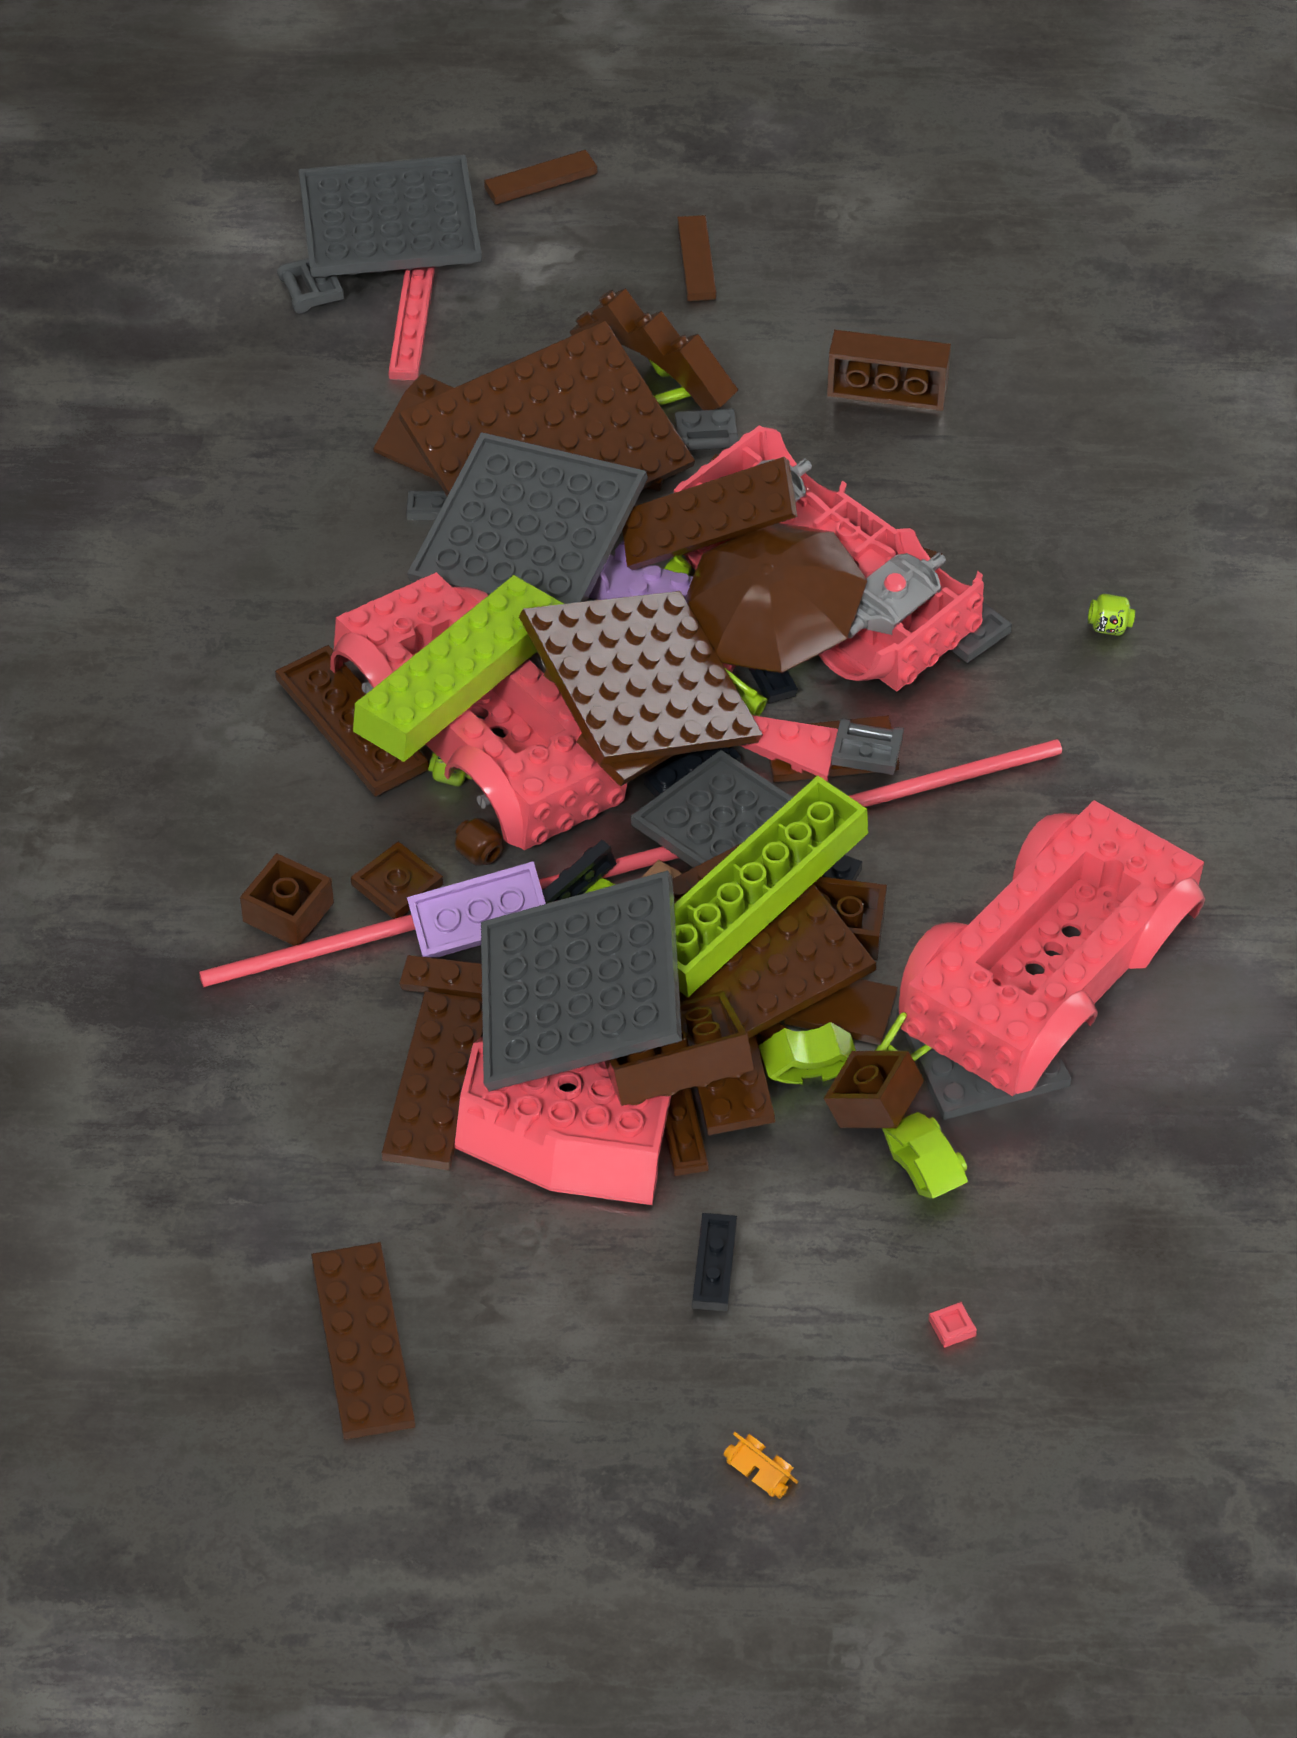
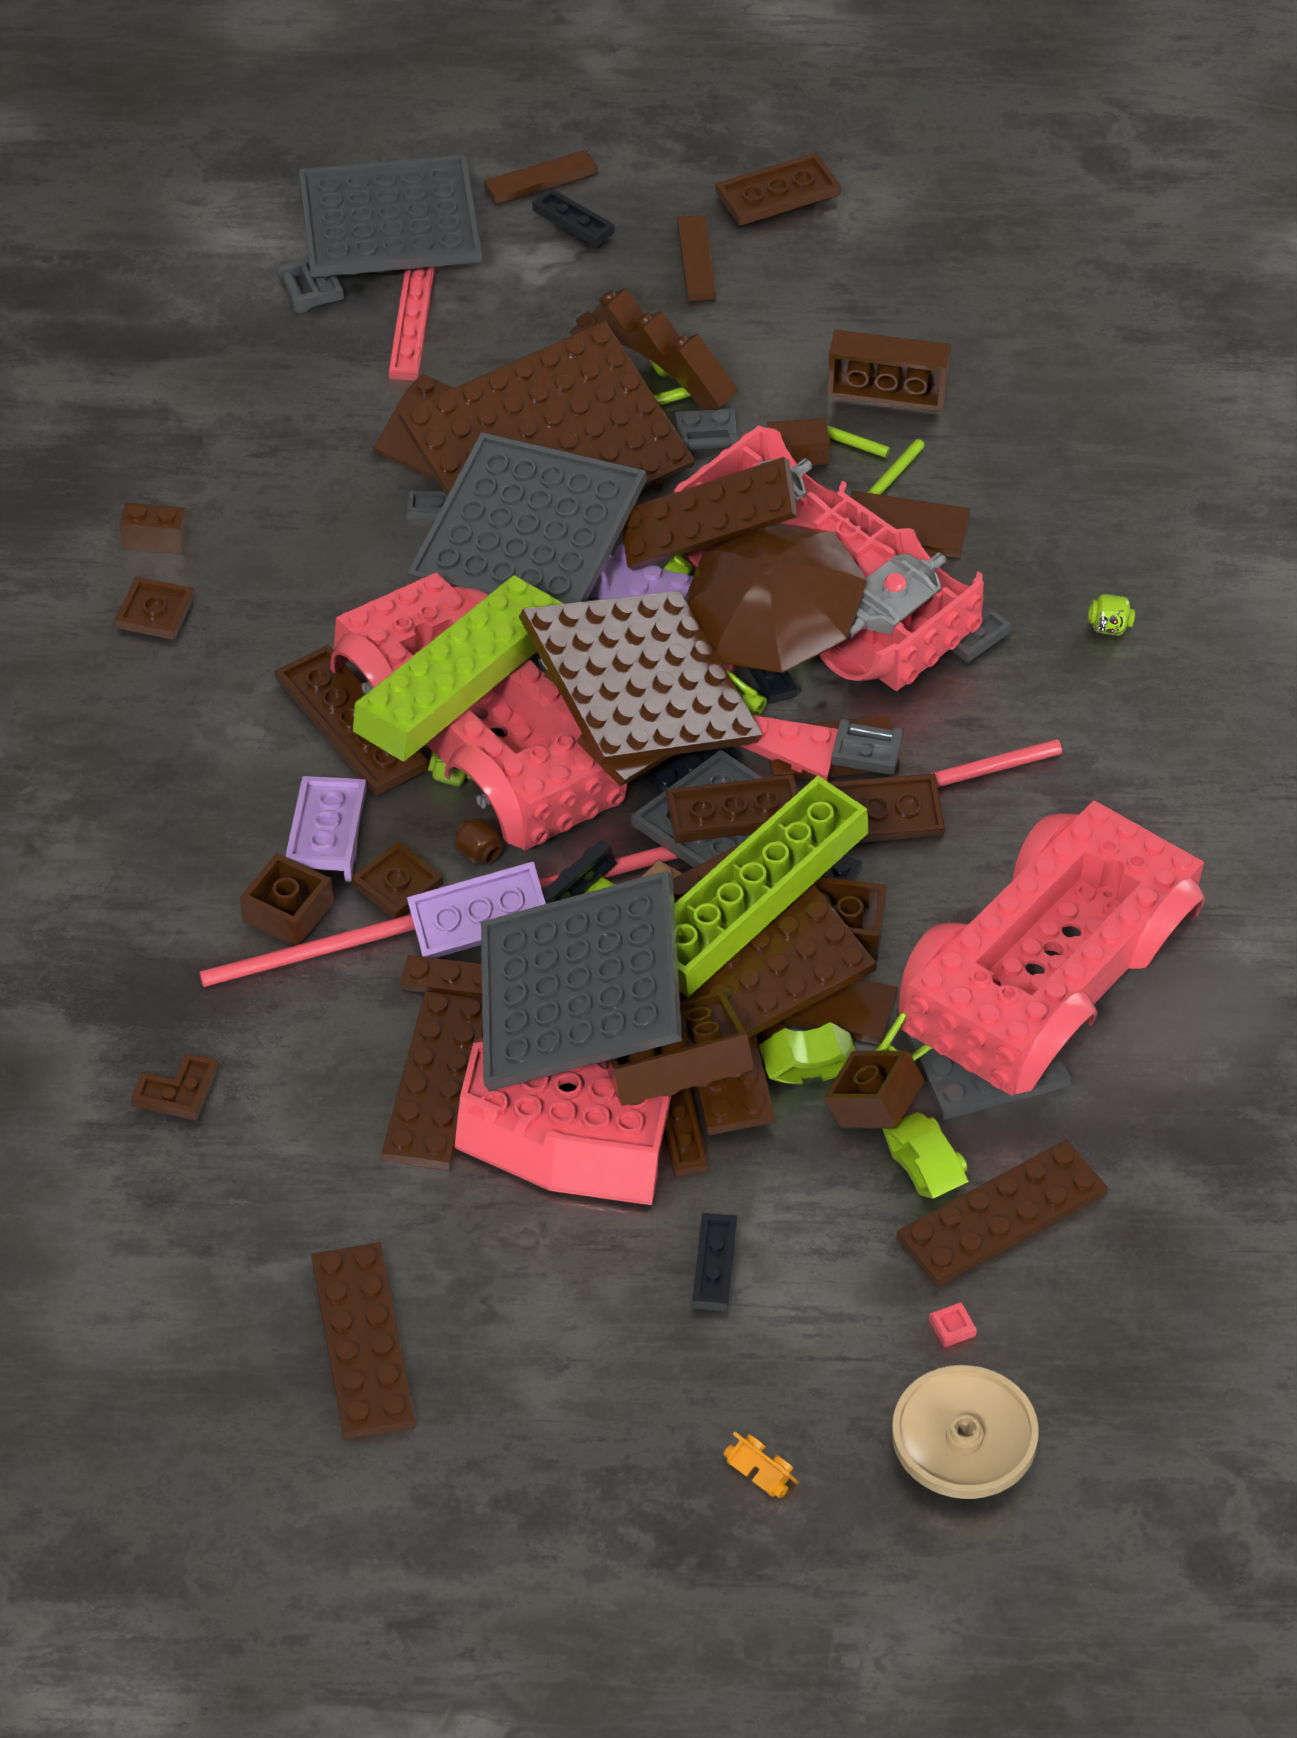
none -> reddish brown plate [115,577,195,640]
none -> reddish brown brick [119,502,188,555]
none -> reddish brown plate [131,1053,219,1121]
none -> lavender hinge [285,776,367,882]
none -> black plate [532,188,615,247]
none -> reddish brown tile [666,774,798,843]
none -> reddish brown plate [715,153,841,226]
none -> reddish brown brick [767,418,830,465]
none -> lime bar [827,425,891,458]
none -> reddish brown tile [829,773,945,843]
none -> reddish brown tile [850,491,970,558]
none -> lime bar [867,439,925,495]
none -> tan dish [892,1365,1039,1499]
none -> reddish brown plate [897,1139,1108,1288]

